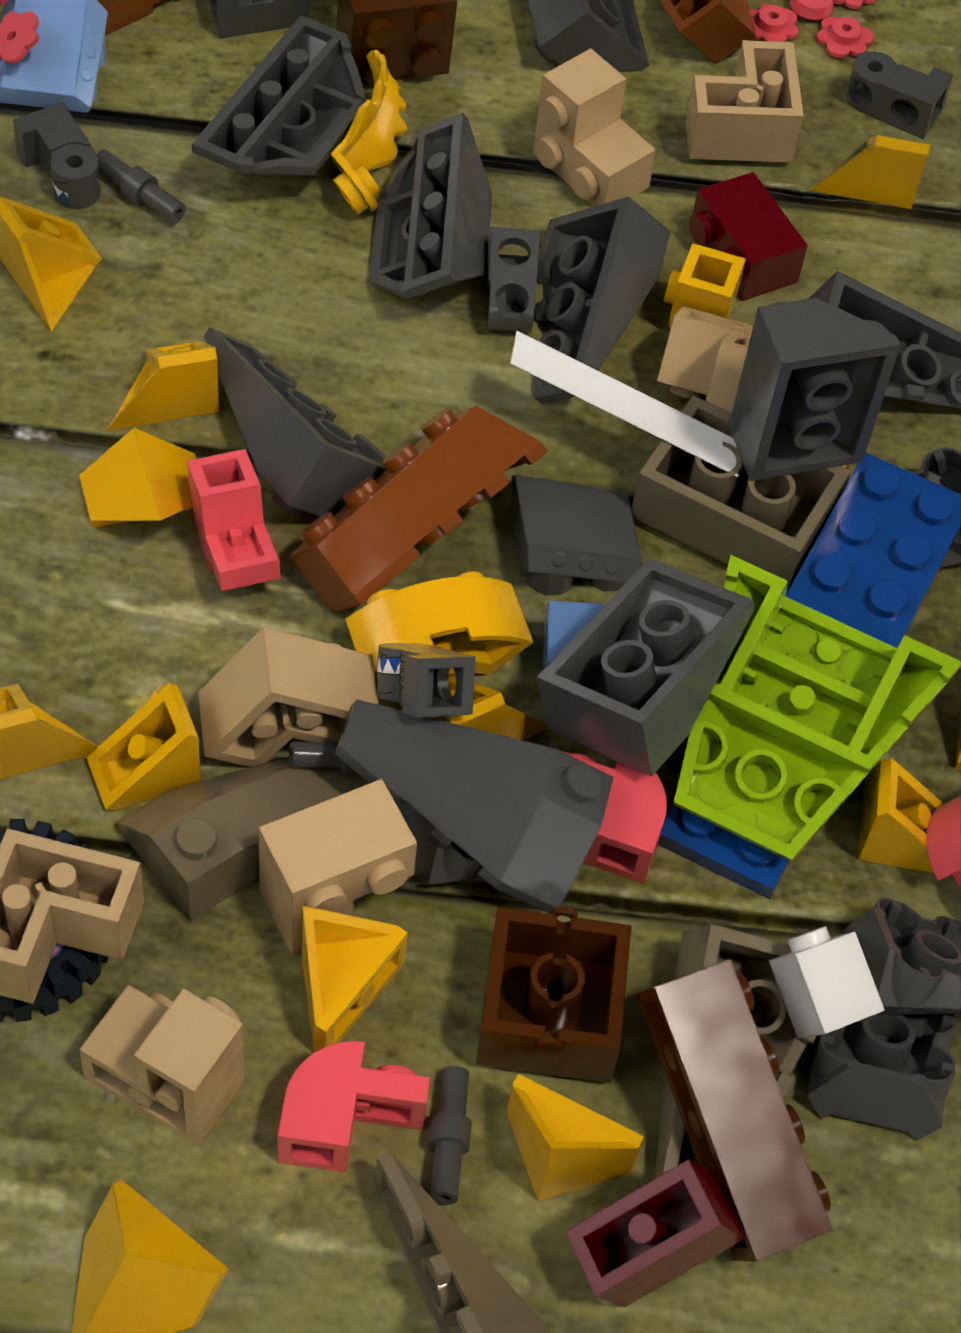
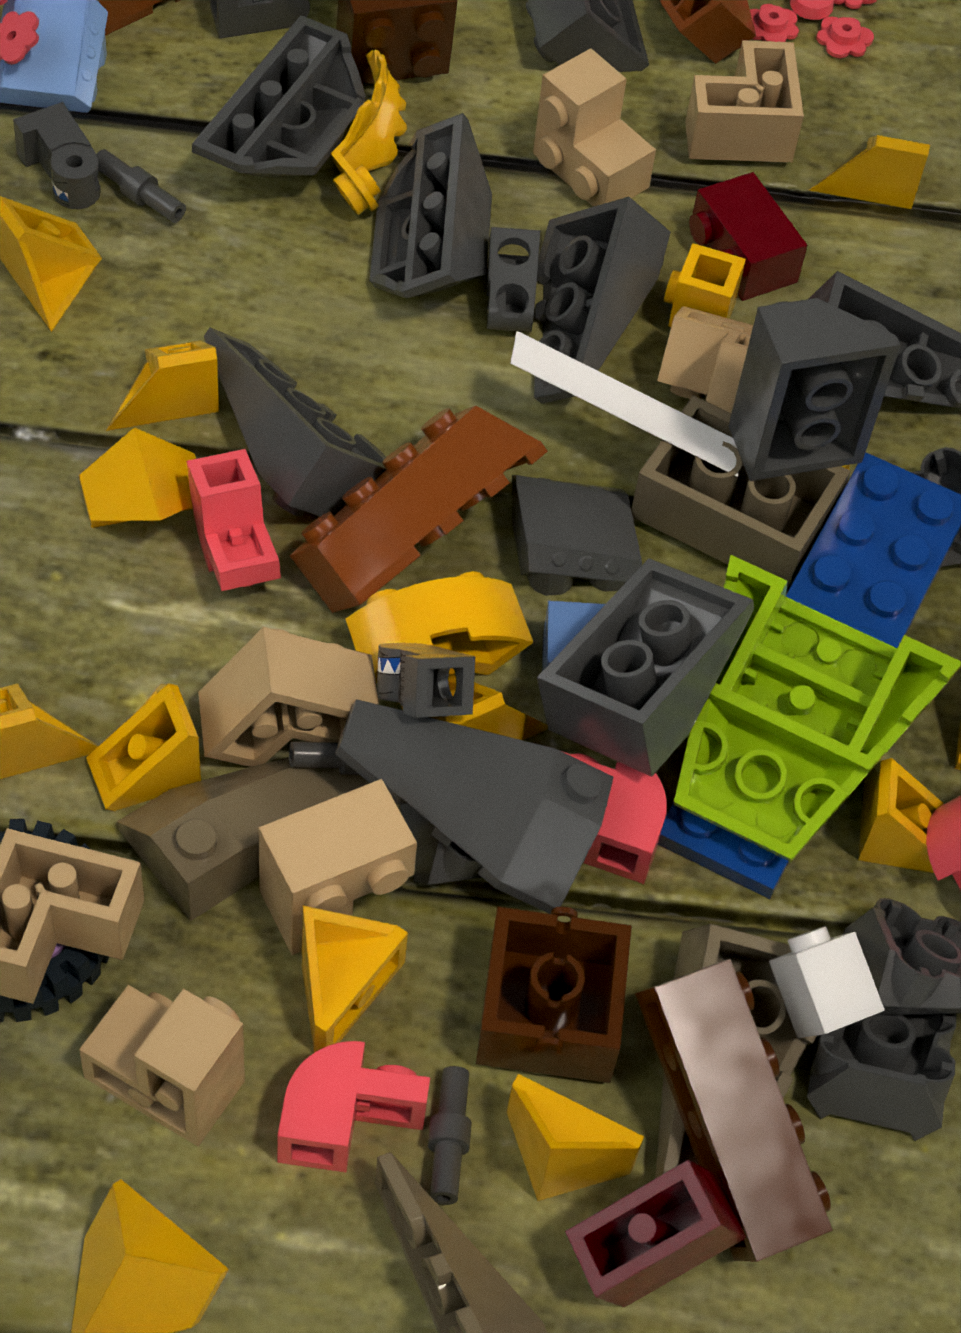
dark grey leg [846,51,953,140] -> none

